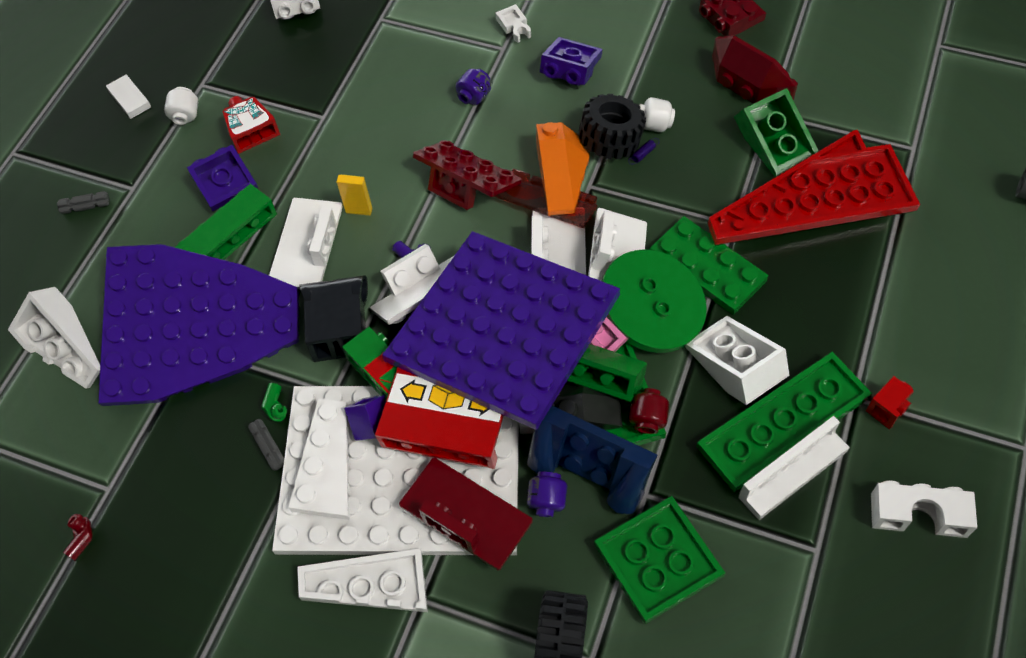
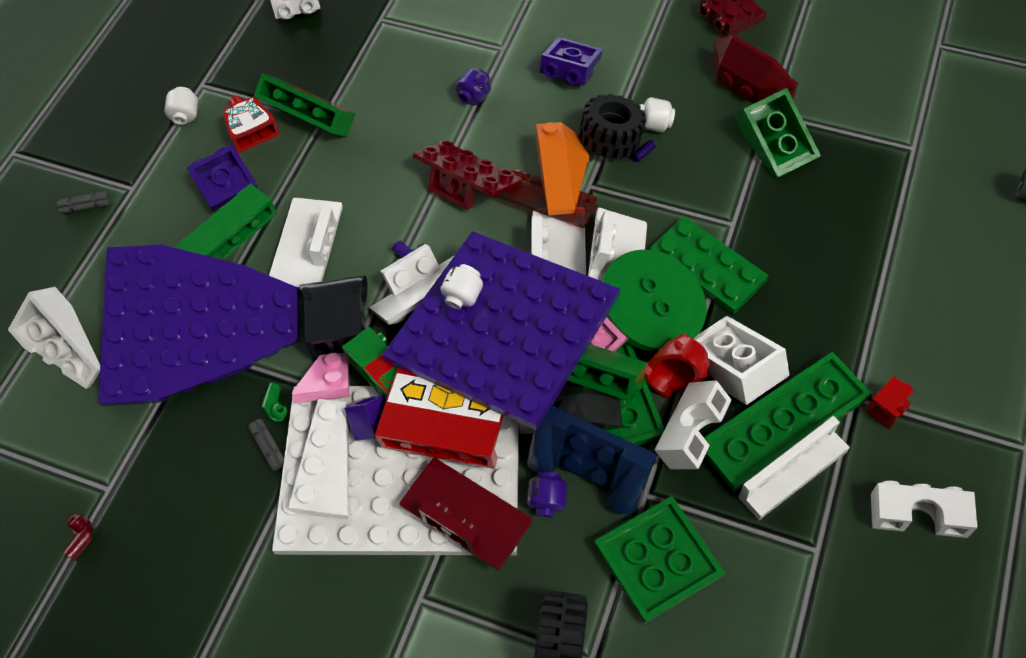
white tile [106,74,151,119] -> none
white wing [298,548,428,612] -> none
yellow tile [336,175,373,216] -> none
white plate [495,4,531,43] -> none
dark red head [628,388,669,434] -> none
red wing [707,130,920,245] -> none
none -> green brick [254,74,355,136]
none -> bright pink wing [292,353,350,403]
none -> white head [440,264,483,310]
none -> red helmet [644,334,710,398]
none -> white arch [655,380,731,469]

